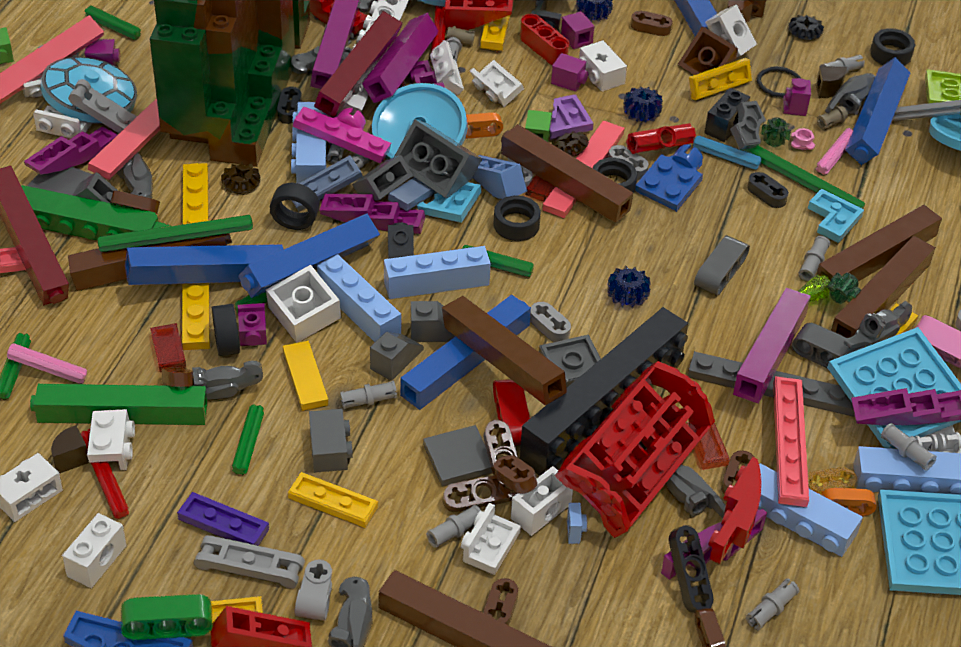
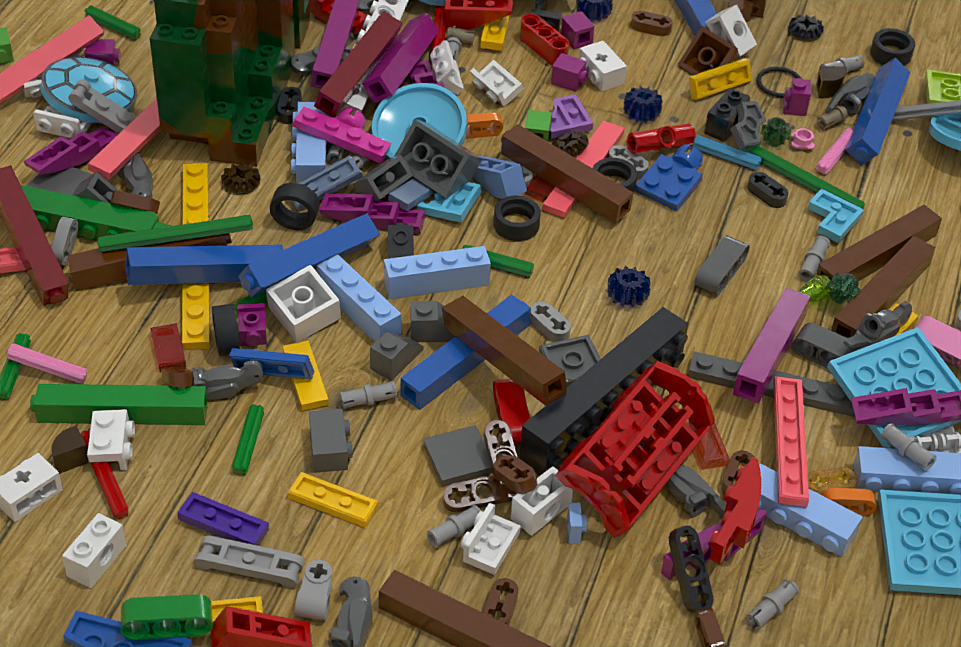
none -> light grey beam [51,217,78,266]
none -> blue tile [229,348,315,379]

